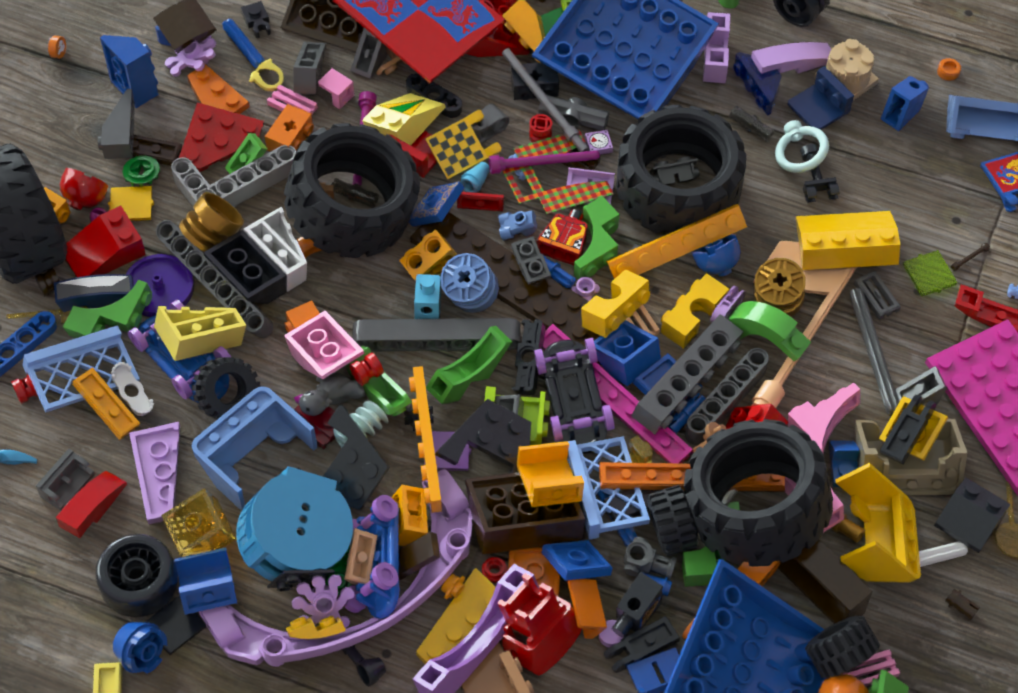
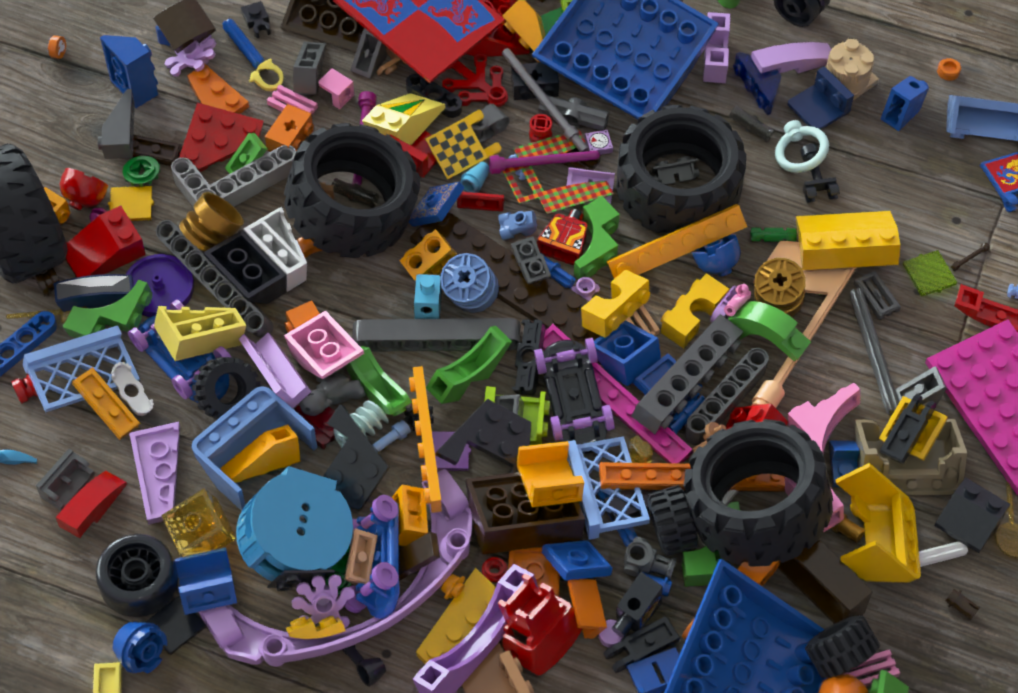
red wheel [349,352,384,386] -> none
none -> light orange slope [220,425,301,483]
none -> lavender fence [239,333,311,408]
none -> light blue bar [373,420,411,452]
none -> red plant [442,53,508,107]
none -> bright pink arm [724,284,751,316]
none -> green axle [750,227,797,242]

